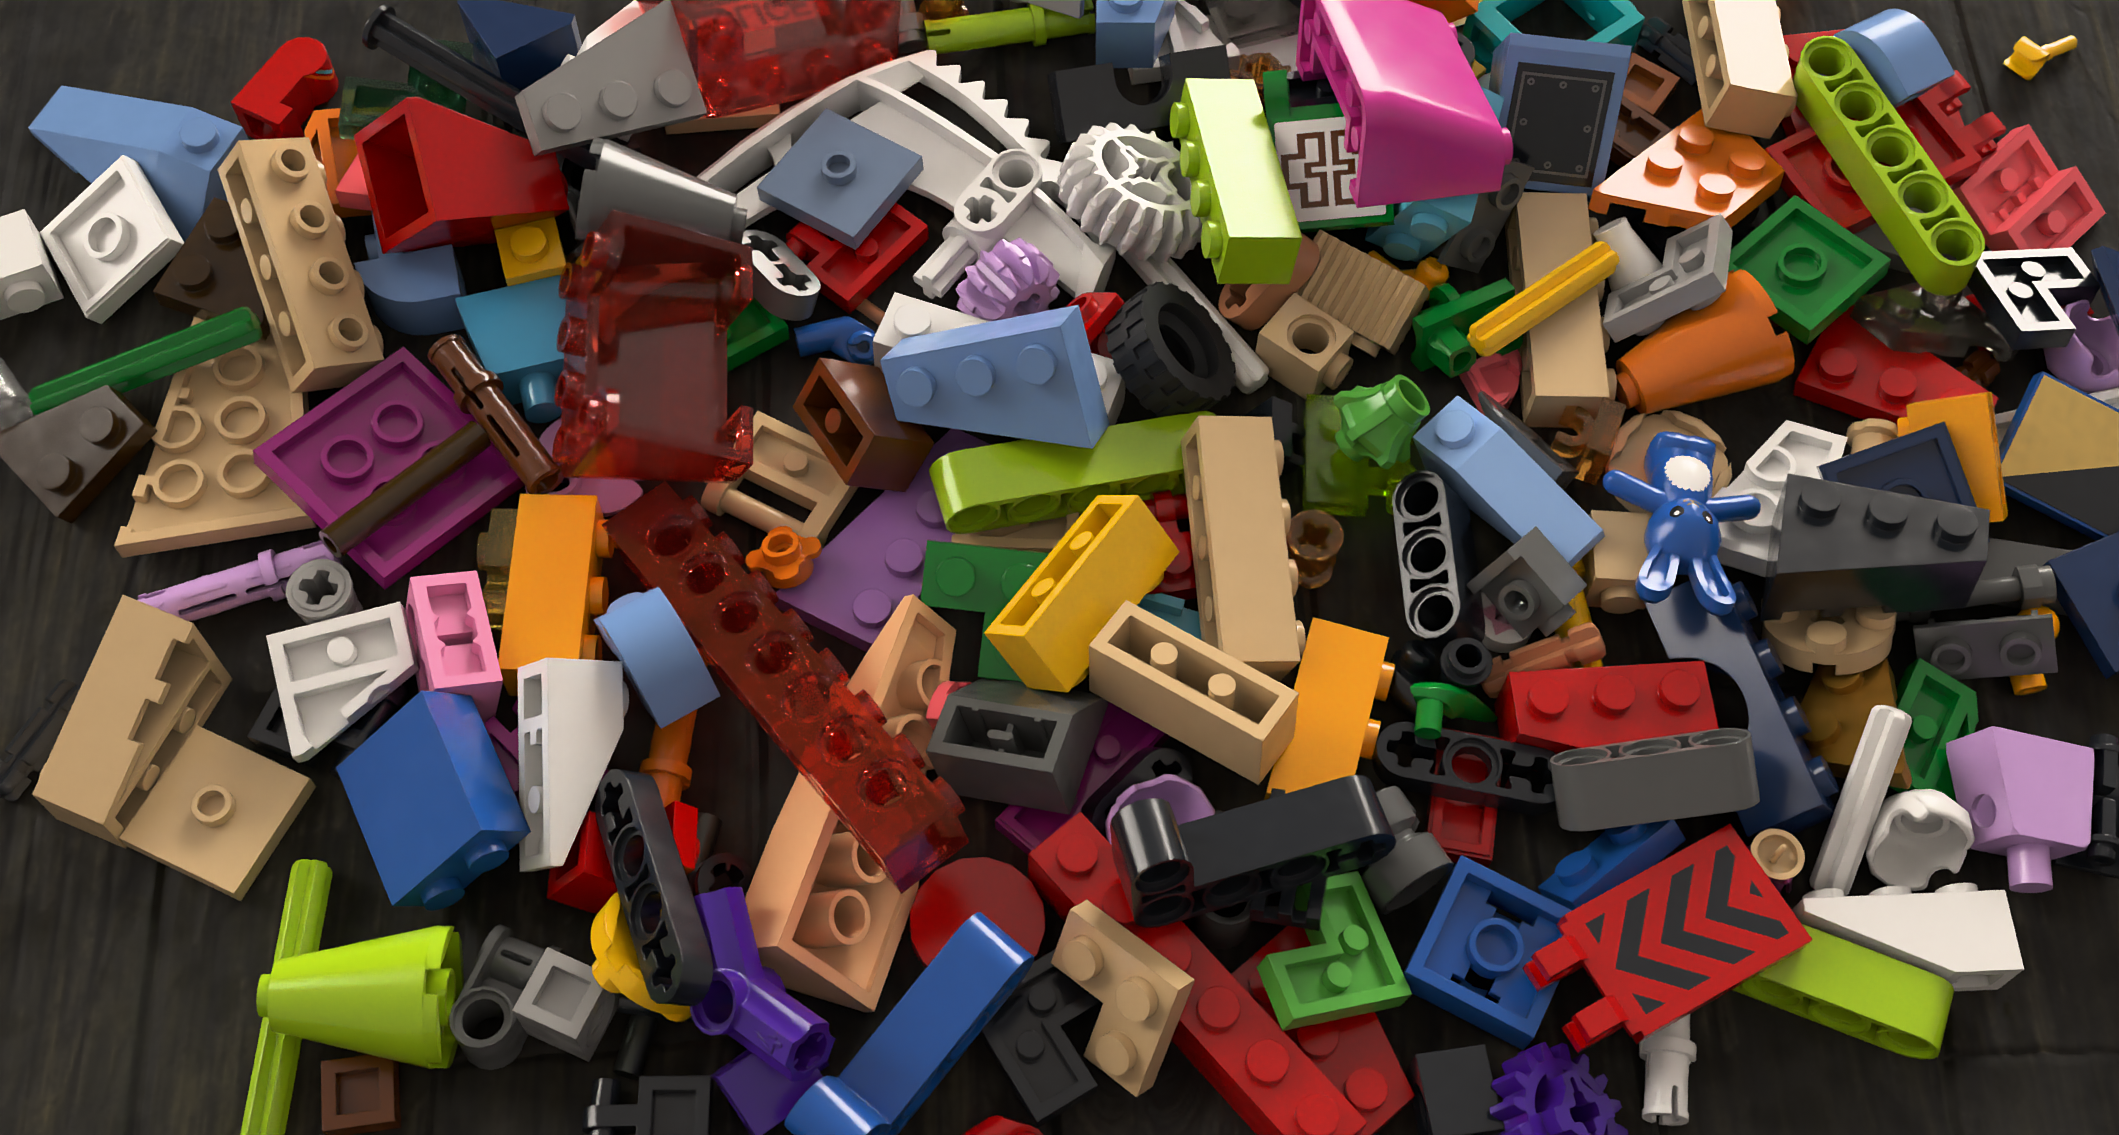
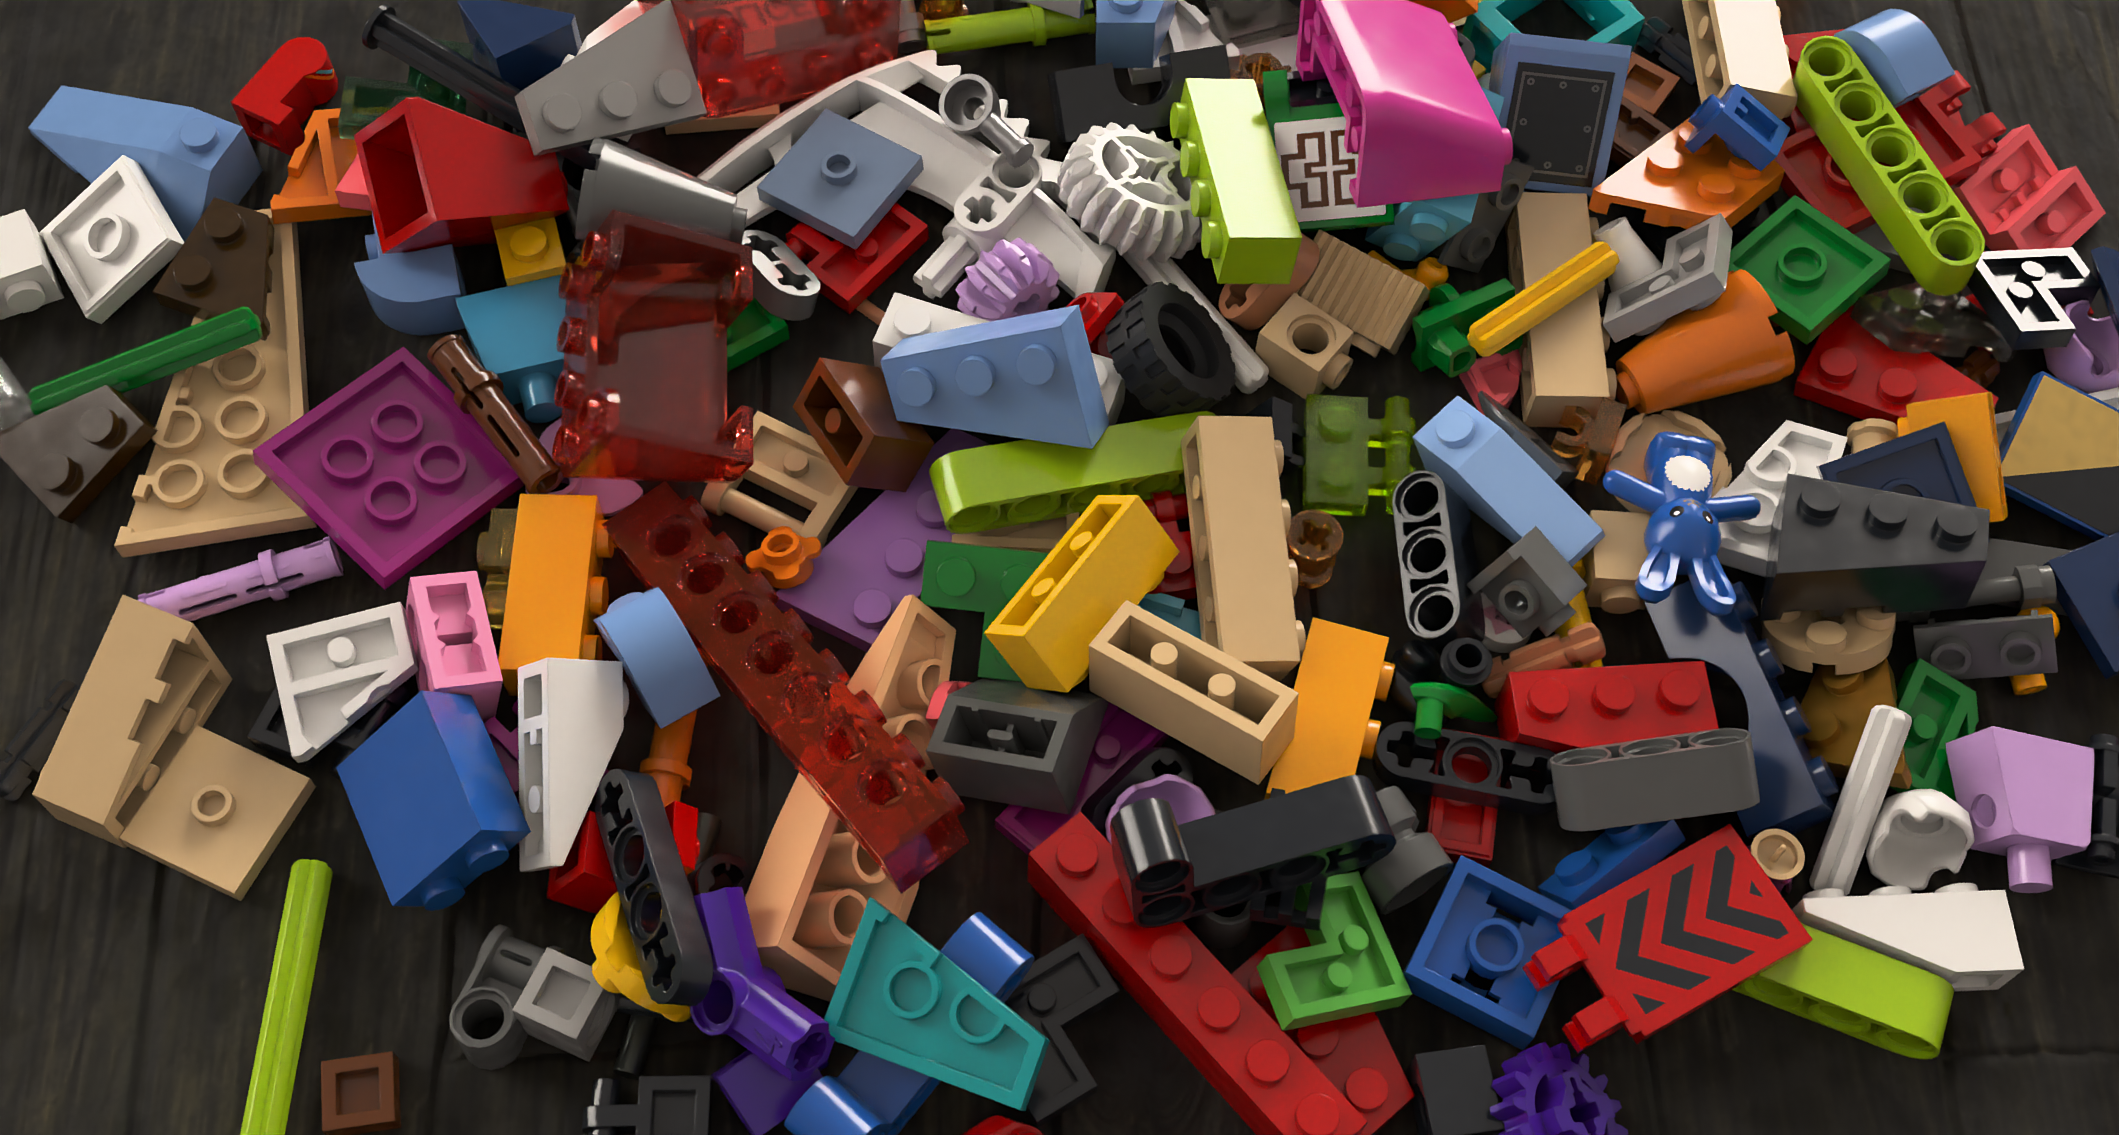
tan brick [218,137,384,393] -> none
lime cone [256,925,464,1069] -> none
light grey bush [285,559,363,625] -> none
dark brown piece [319,421,491,558] -> none
blue arm [793,316,876,365] -> none
red tile [910,857,1045,968] -> none
tan plate [1051,900,1195,1097] -> none
bright green rock [1333,374,1430,470] -> none
white pin [1639,1014,1697,1126] -> none
yellow hand [2003,35,2077,80] -> none
none -> teal wing [824,897,1050,1111]
none -> flat silver bar [939,73,1034,168]
none -> blue bracket [1684,83,1790,171]

